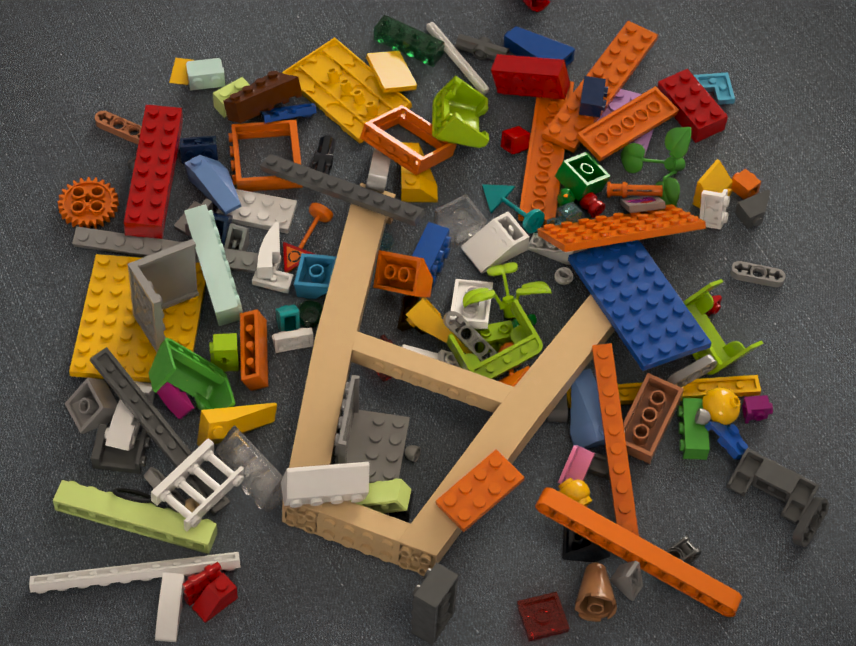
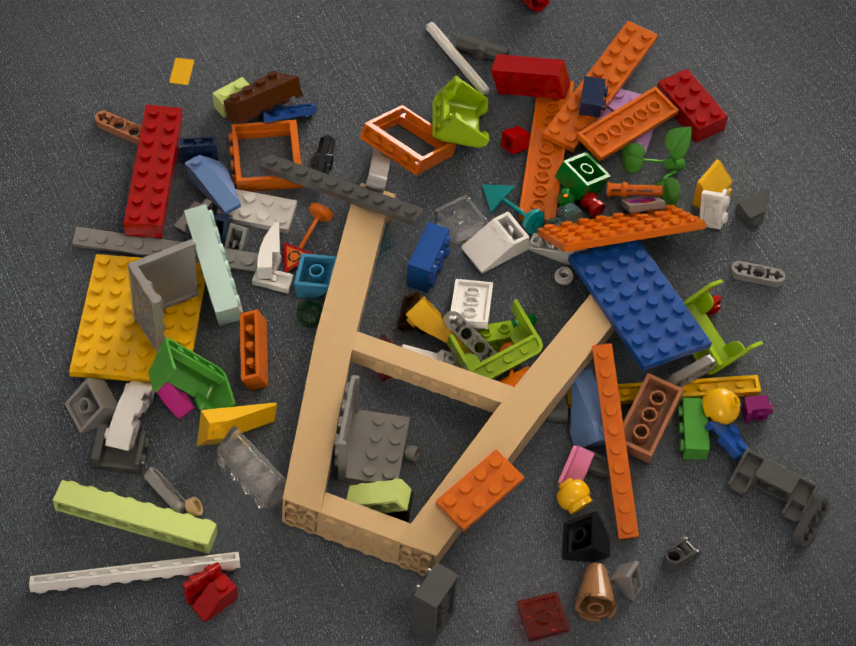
orange gear [57,177,119,229] -> none
dark grey plate [90,347,230,516] -> none
black piece [112,488,152,503] -> none
white fence [151,438,244,531] -> none
white slope [155,572,185,642] -> none
light aqua bracket [186,58,225,91] -> none
lime brick [209,333,239,372] -> none
white bracket [272,327,313,353] -> none
teal slope [276,305,300,332] -> none
white slope [281,462,369,508] -> none
yellow piece [282,37,412,144] -> none
yellow tile [366,51,417,93] -> none
orange slope [373,250,433,298] -> none
clear green brick [374,14,445,67] -> none
yellow wedge [401,142,438,202] -> none
lime plant [463,262,552,318] -> none
blue slope [504,26,575,67] -> none
orange beam [535,487,742,617] -> none
medium azure plate [694,72,735,105] -> none
light grey hinge [695,408,711,425] -> none
orange brick [731,169,761,200] -> none

